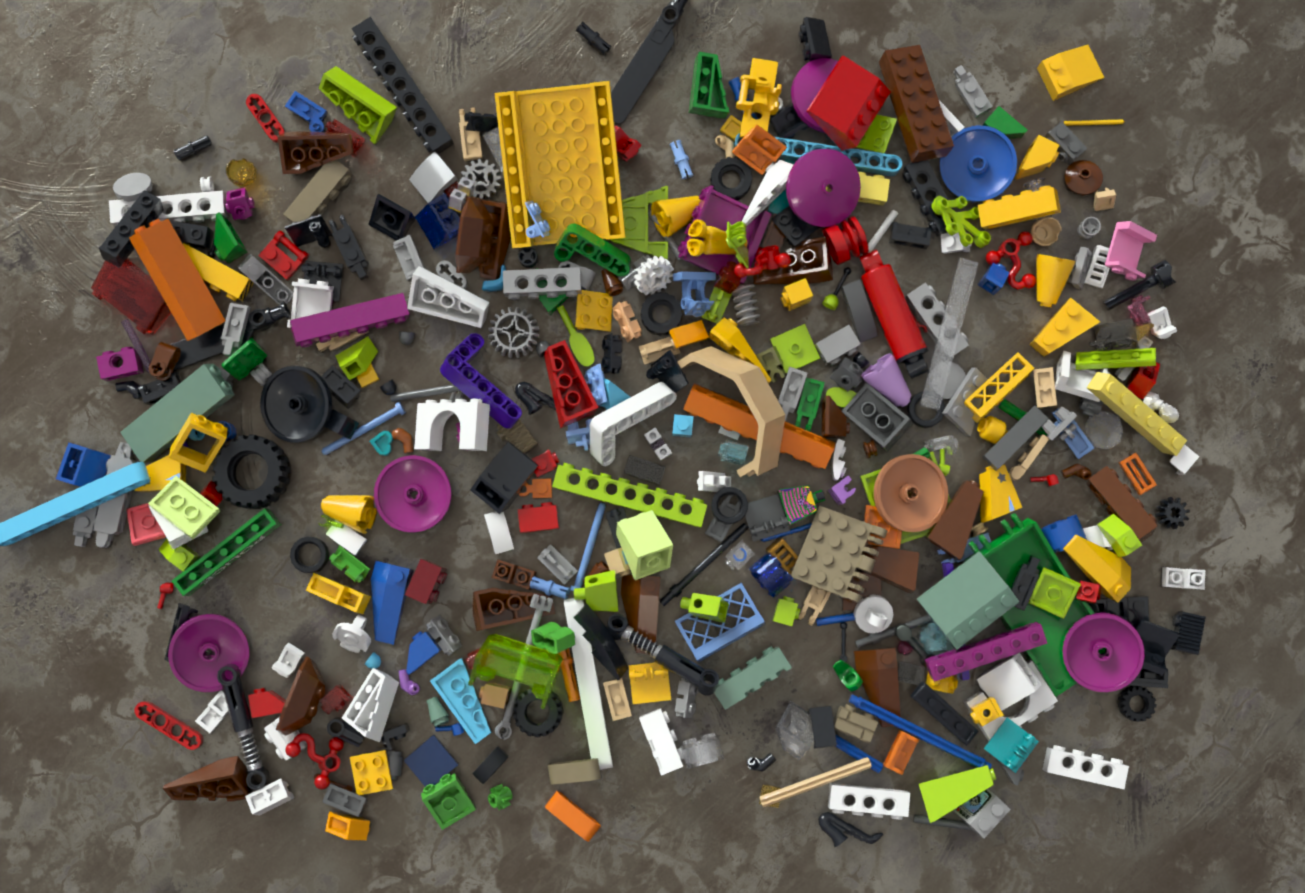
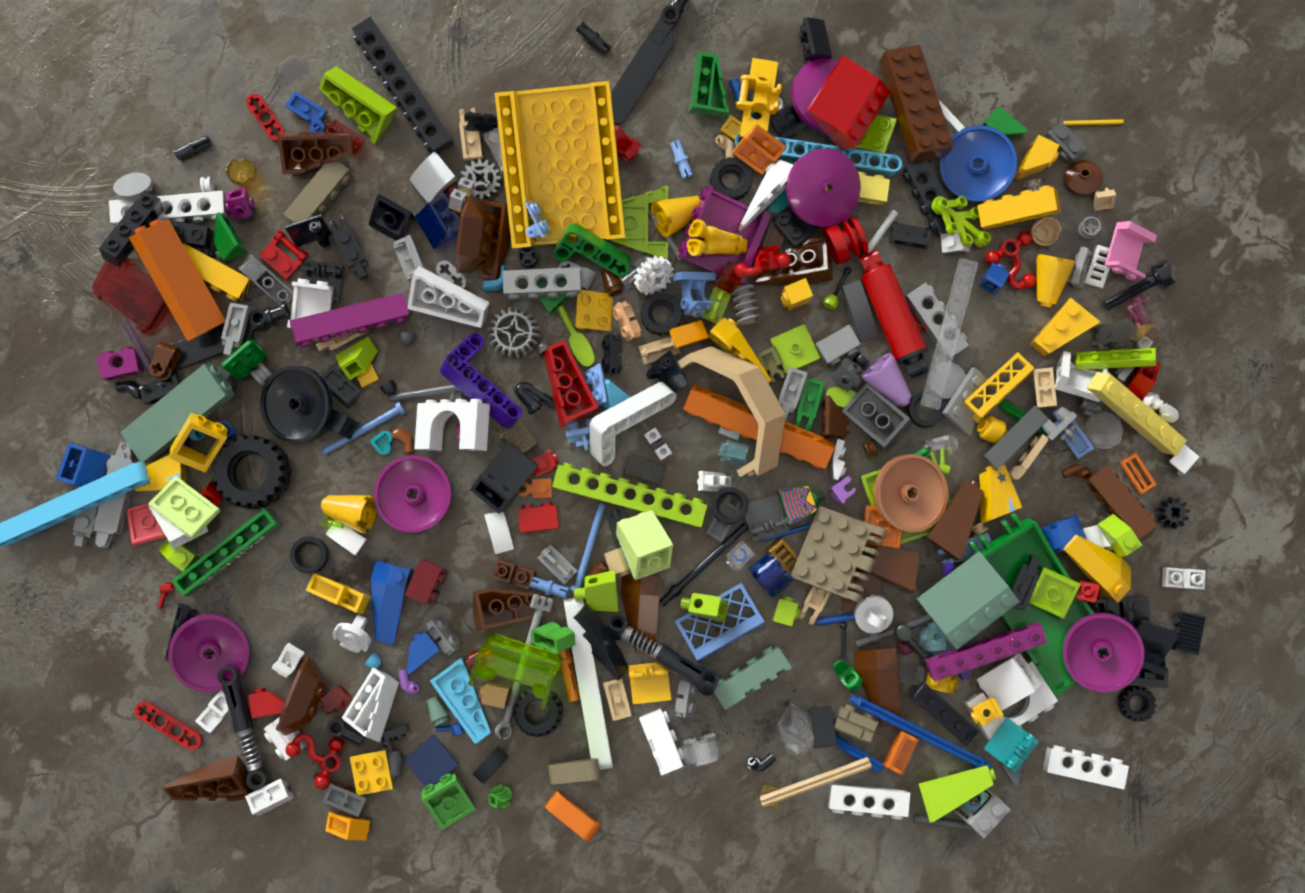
bright green hinge [329,546,370,583] -> none
medium azure brick [672,414,694,438] -> none
lime hinge [726,221,749,269] -> none
black piece [818,812,884,847] -> none
light grey hinge [953,65,993,118] -> none
red hand [1030,474,1059,486] -> none
yellow slope [1037,45,1105,101] -> none
white bracket [1146,306,1177,339] -> none

